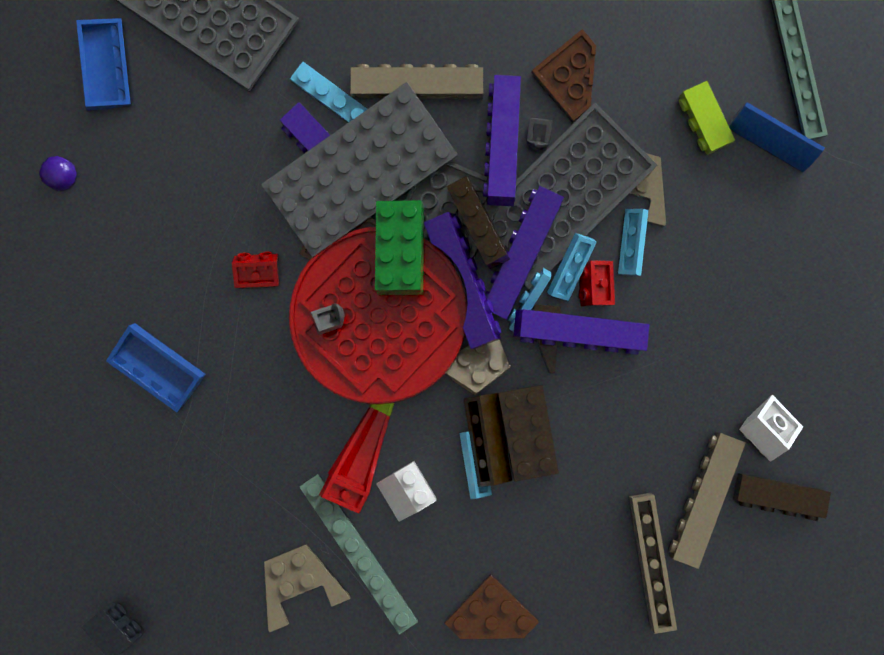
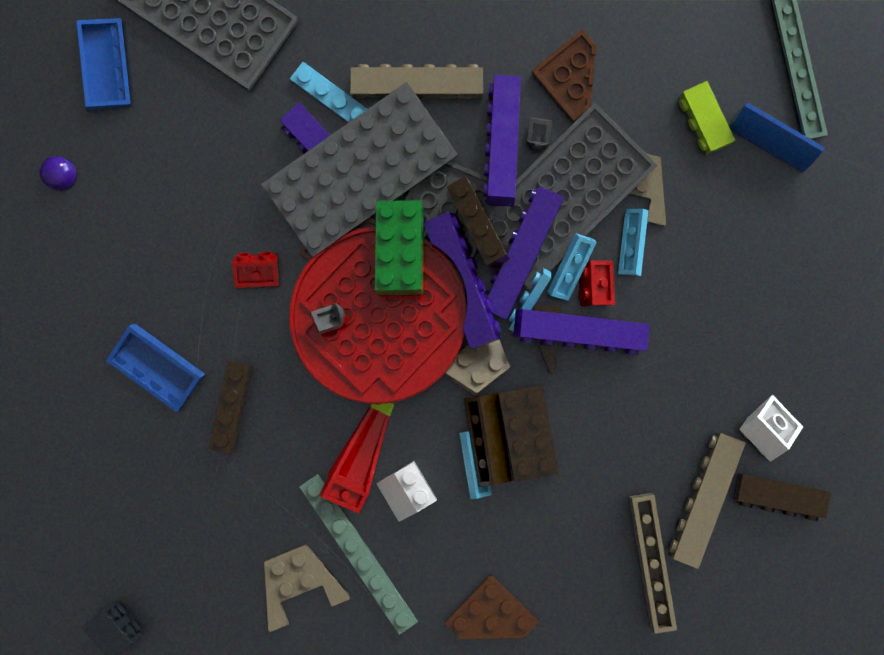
none -> dark brown brick [209,361,253,454]

